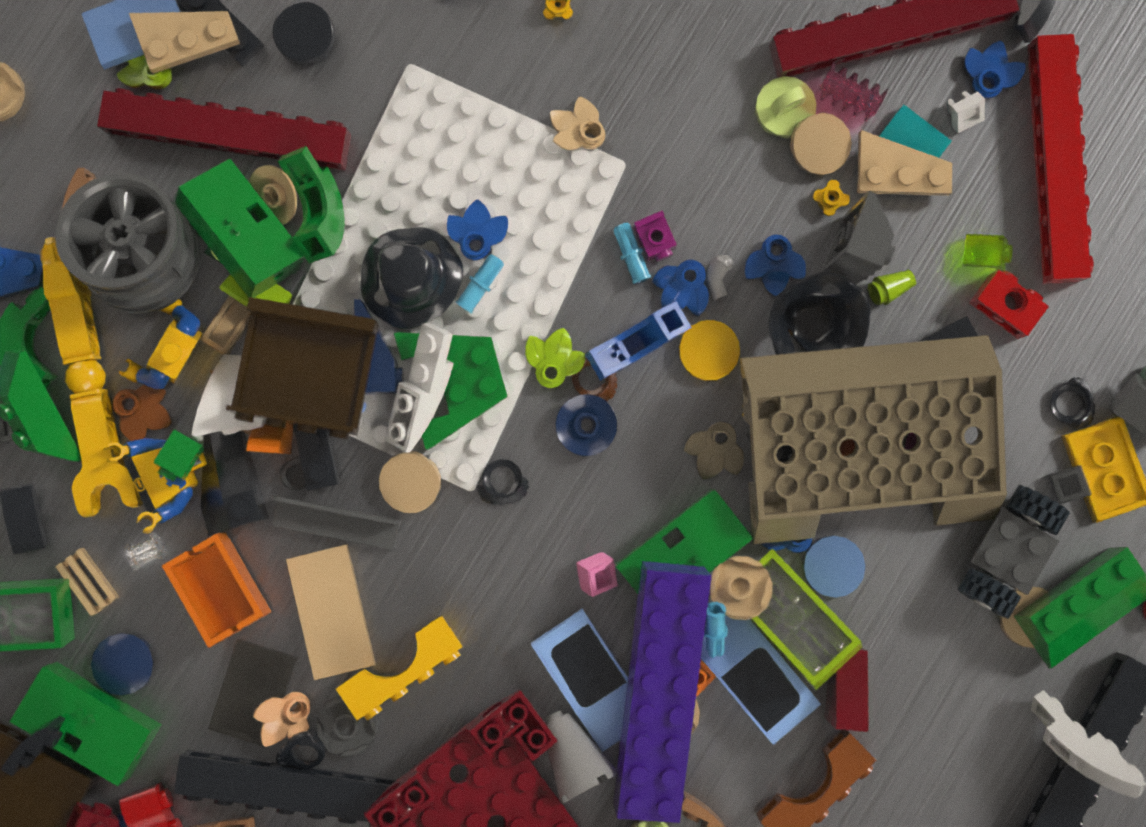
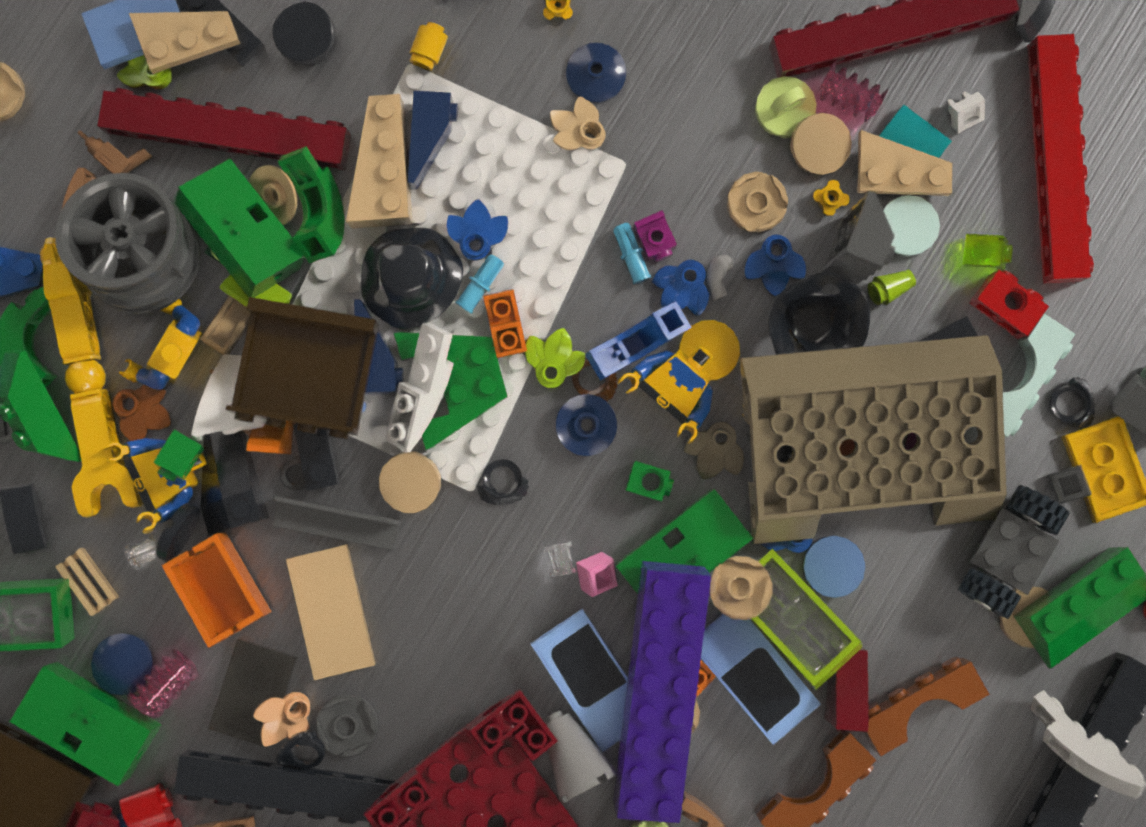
black slope [1,716,66,776] -> none
yellow arch [336,615,463,720] -> none
medium azure axle [704,602,728,658] -> none
blue plate [964,41,1026,99] -> none
none -> medium nougat piece [78,131,153,174]
none -> clear pink piece [127,649,199,718]
none -> black tile [155,503,200,562]
none -> tan wedge [346,94,413,229]
none -> dark blue slope [408,91,458,190]
none -> yellow brick [409,22,448,71]
none -> orange slope [483,289,527,358]
none -> clear bush [544,541,578,577]
none -> dark blue dish [566,43,626,103]
none -> torso [618,346,713,444]
none -> green brick [625,461,674,501]
none -> tan tile [727,172,788,233]
none -> dark orange arch [864,657,990,756]
none -> light aqua tile [883,195,940,257]
none -> light aqua arch [1003,313,1075,437]

